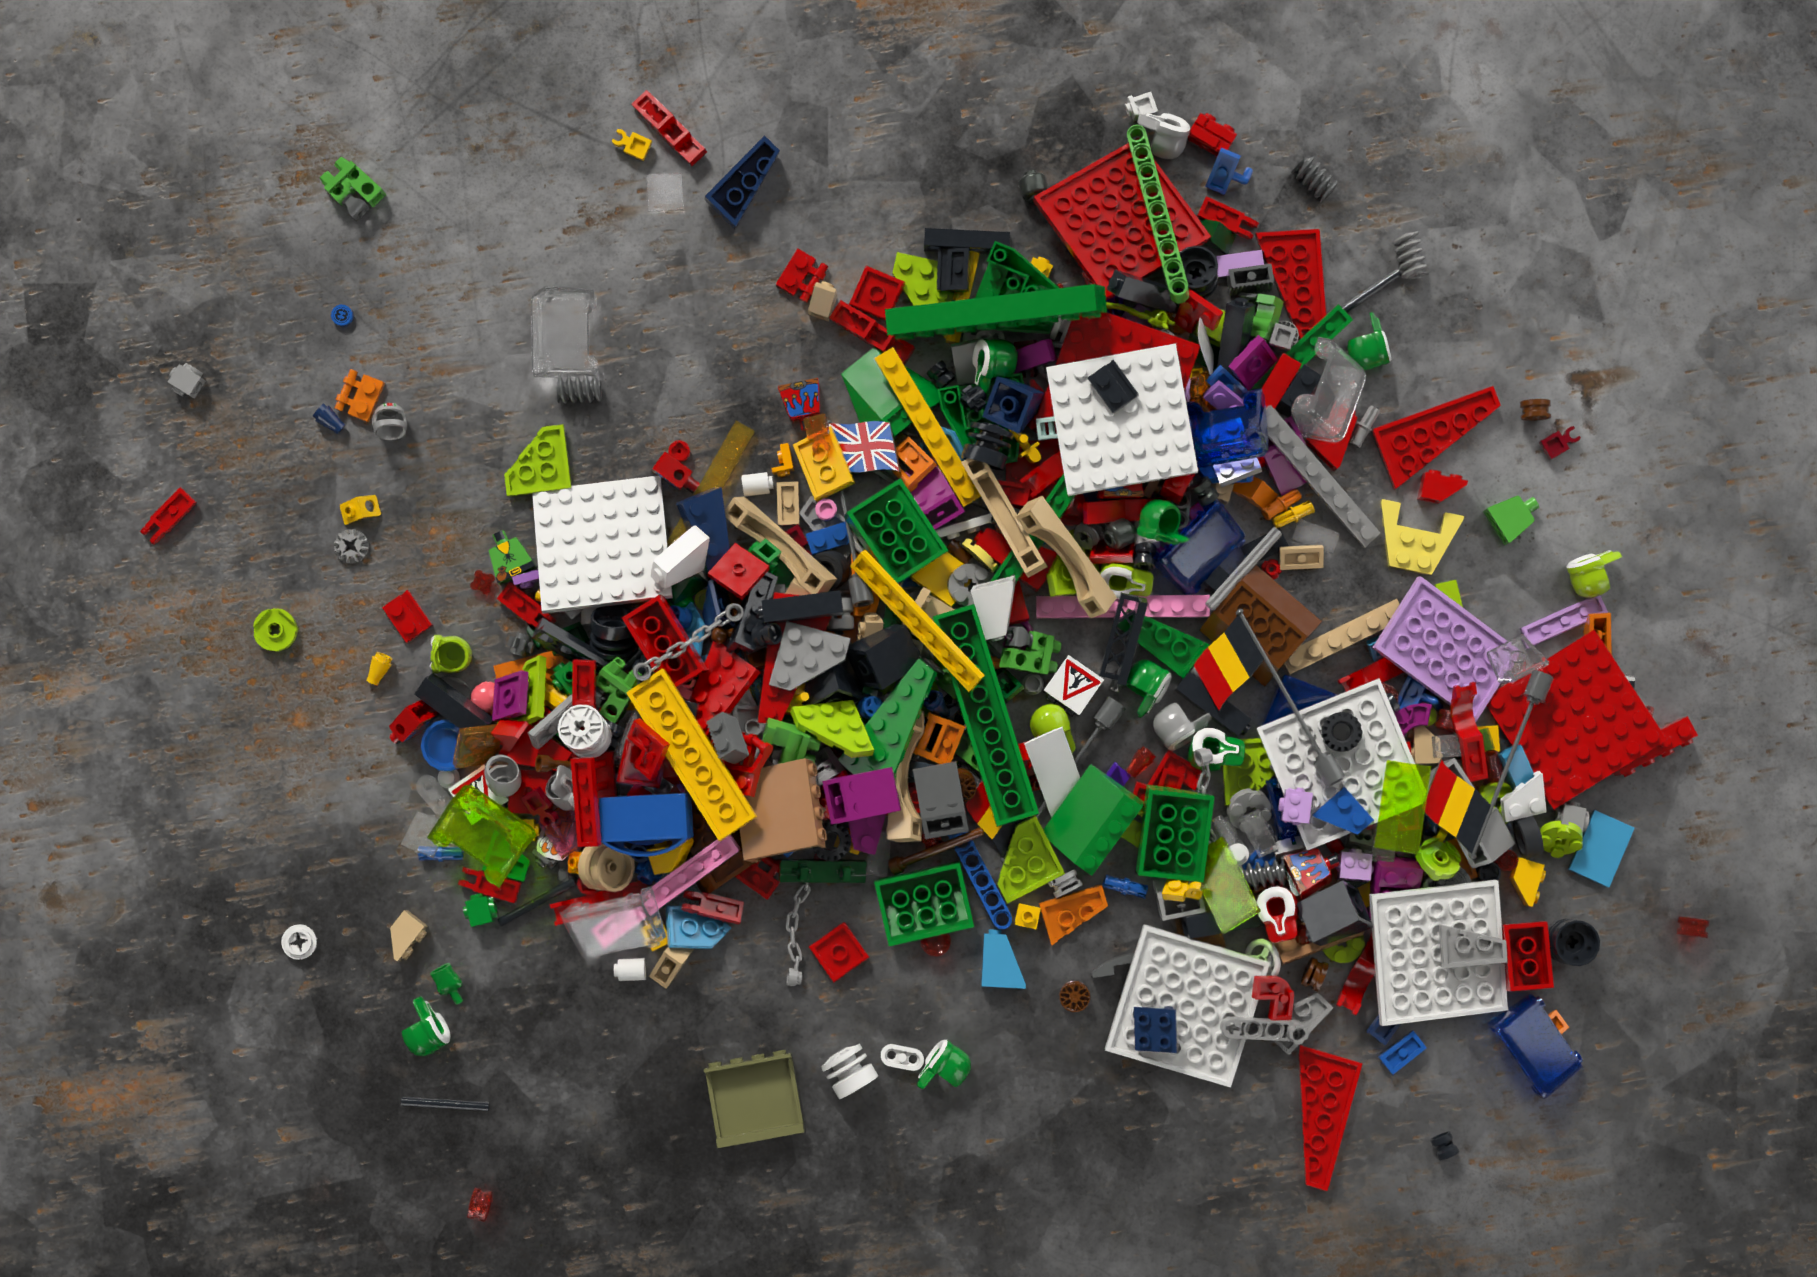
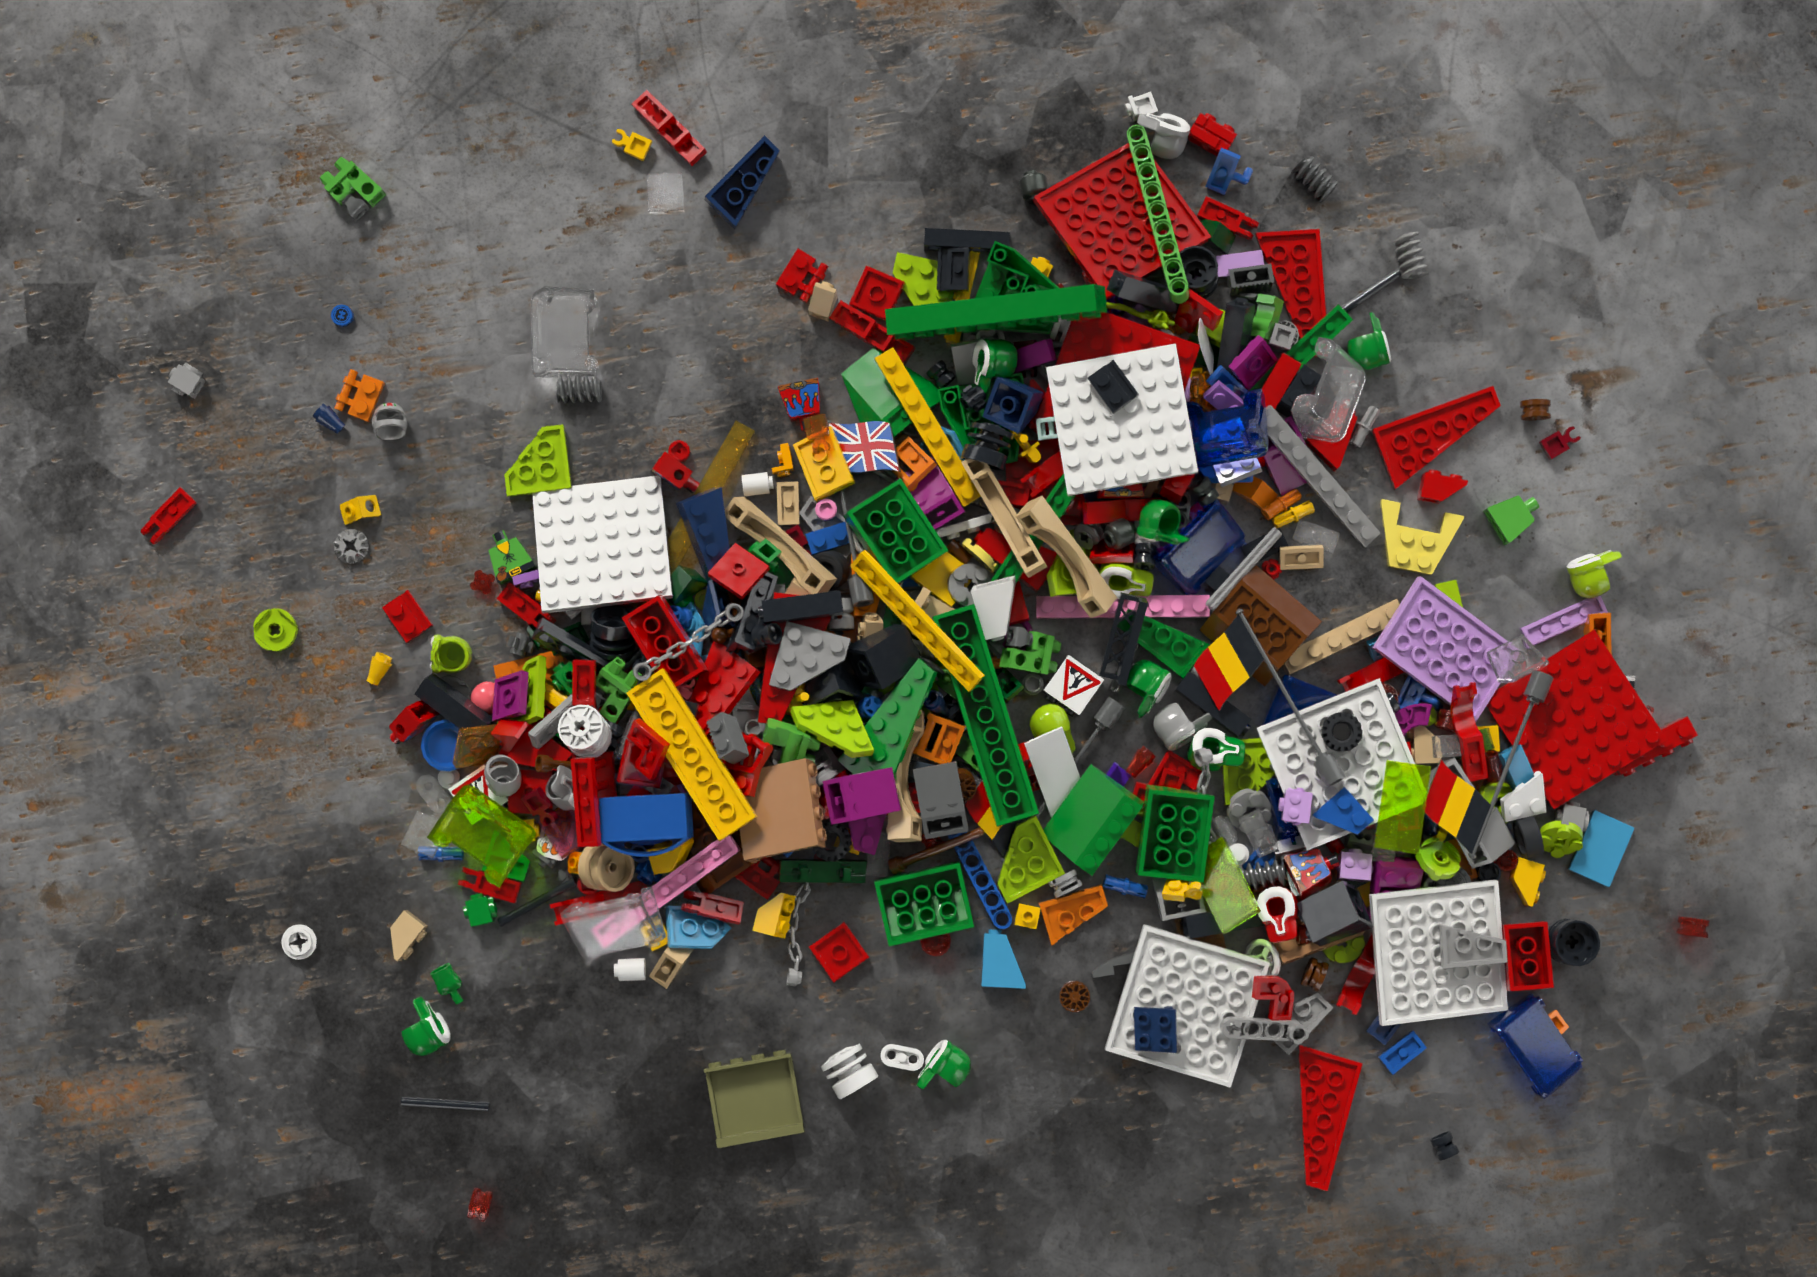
white slope [650,525,710,589] -> none
none -> yellow slope [752,893,796,939]

